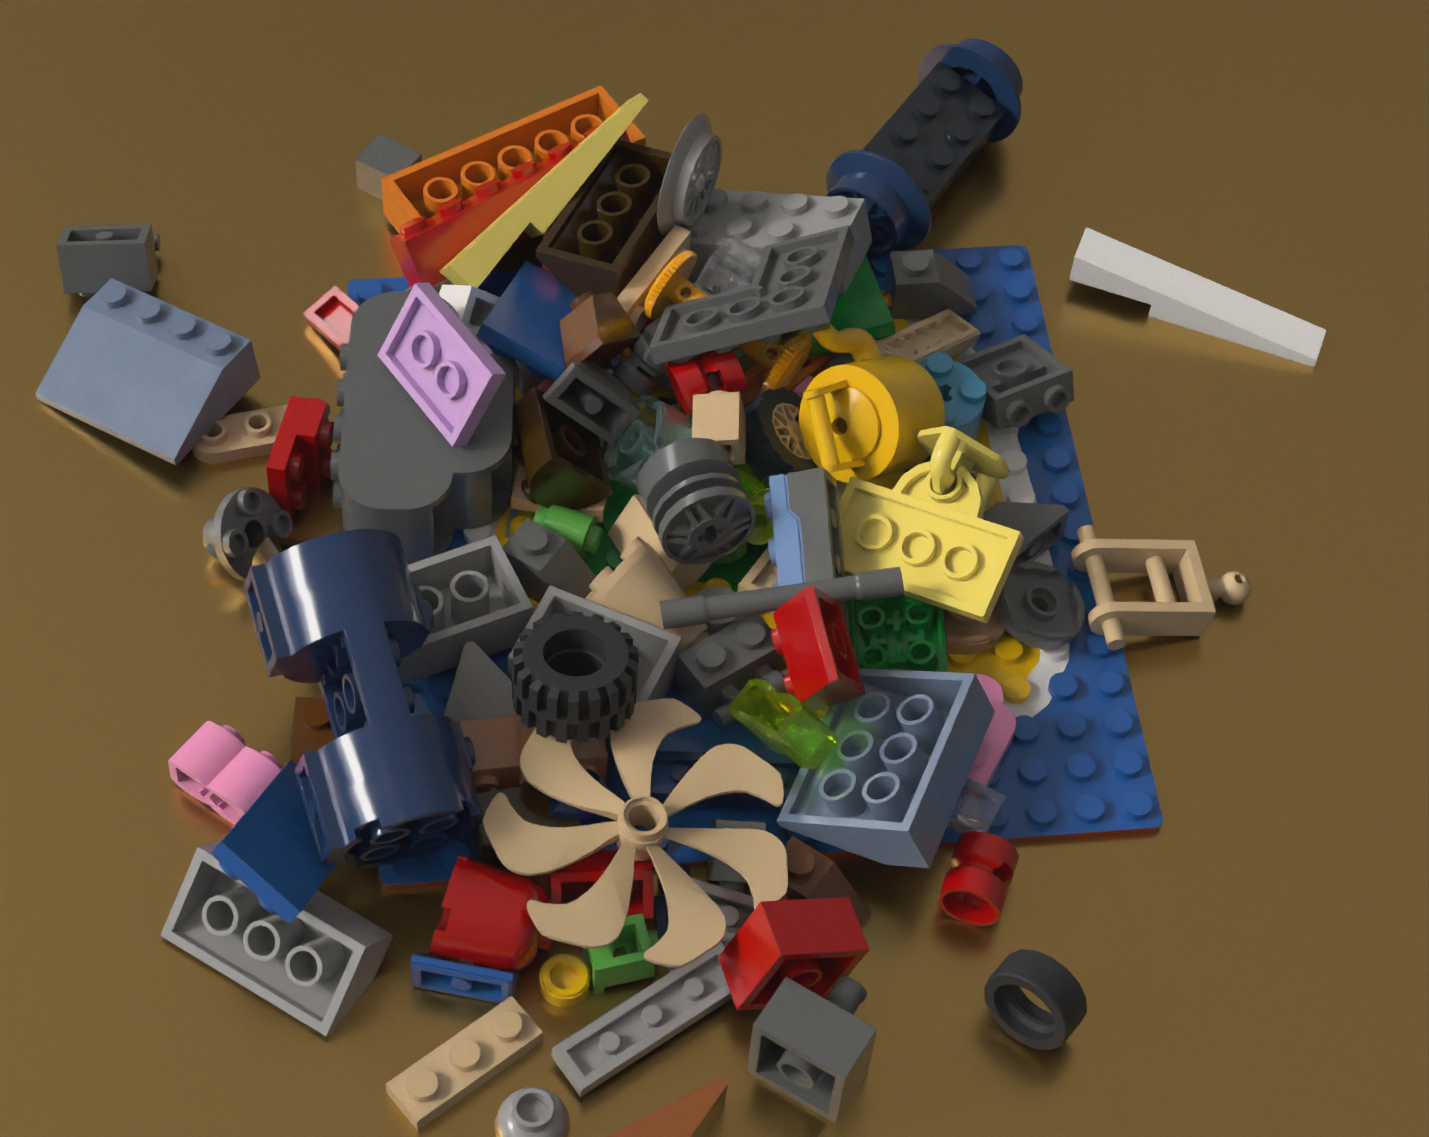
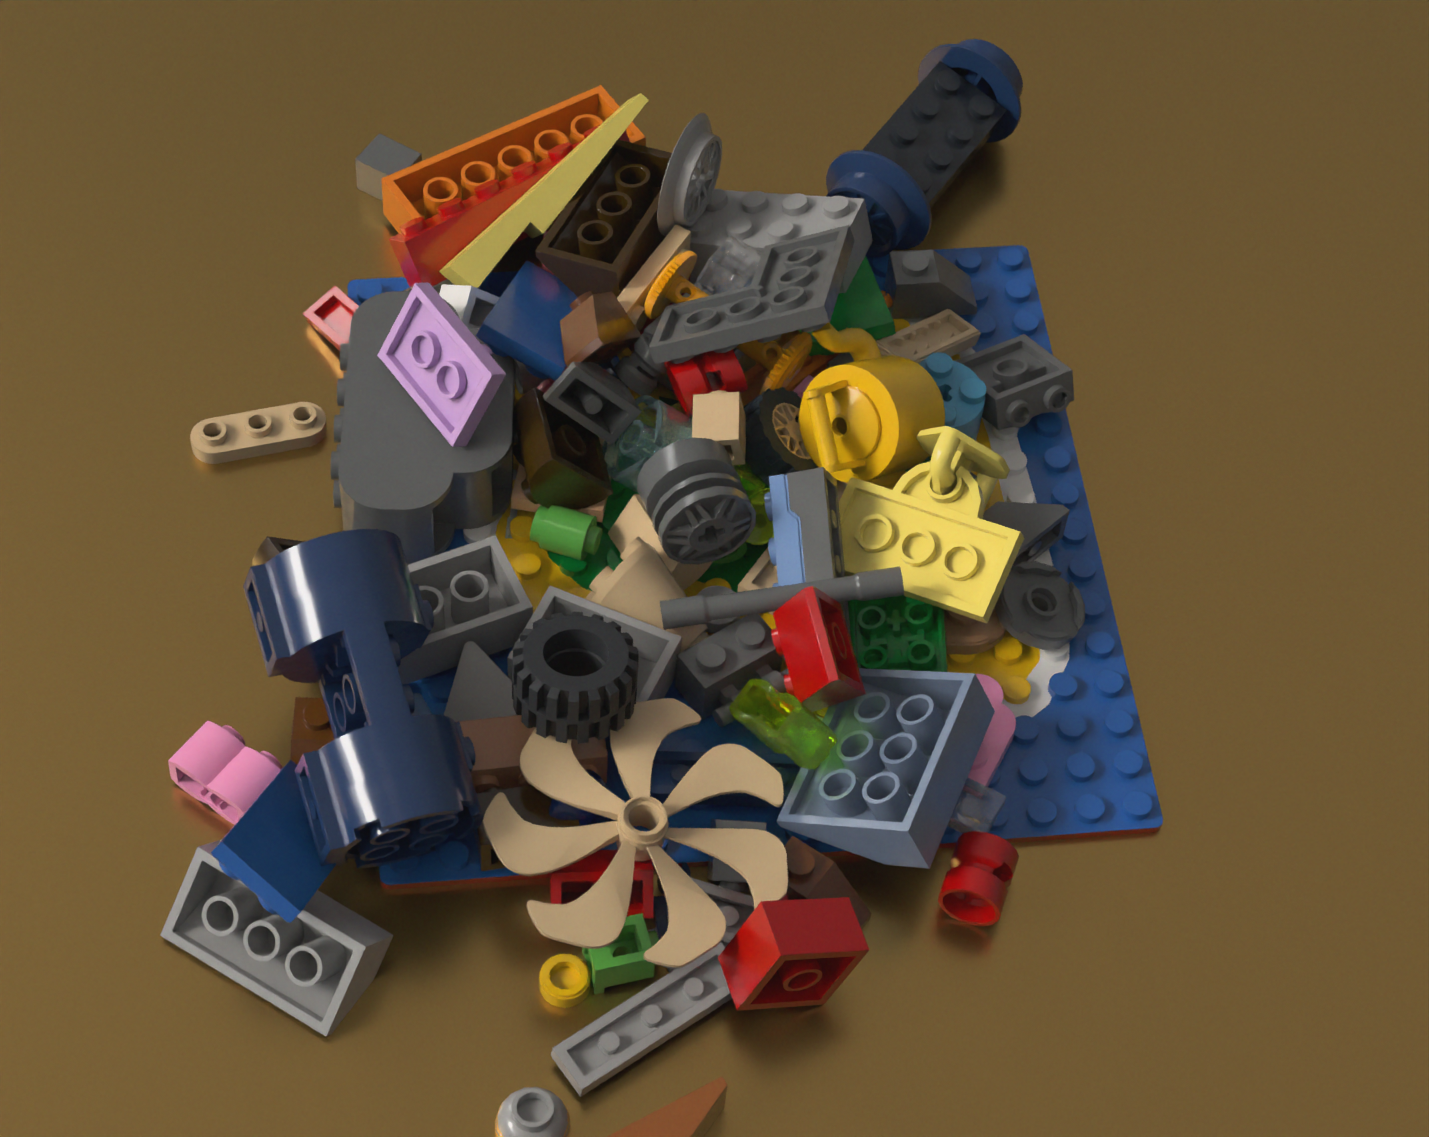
sand blue slope [35,278,261,465] -> none
dark grey brick [56,224,161,297] -> none
flat silver plate [203,487,293,581] -> none
red plate [266,396,337,521] -> none
tan plate [386,996,543,1131] -> none
blue slope [411,952,520,1003] -> none
red cylinder [429,855,552,972] -> none
dark grey slope [502,518,596,603] -> none
dark grey brick [747,976,877,1124] -> none
black tyre [984,949,1087,1050] -> none
white slope [1069,227,1326,367] -> none
tan piece [1071,525,1252,650] -> none

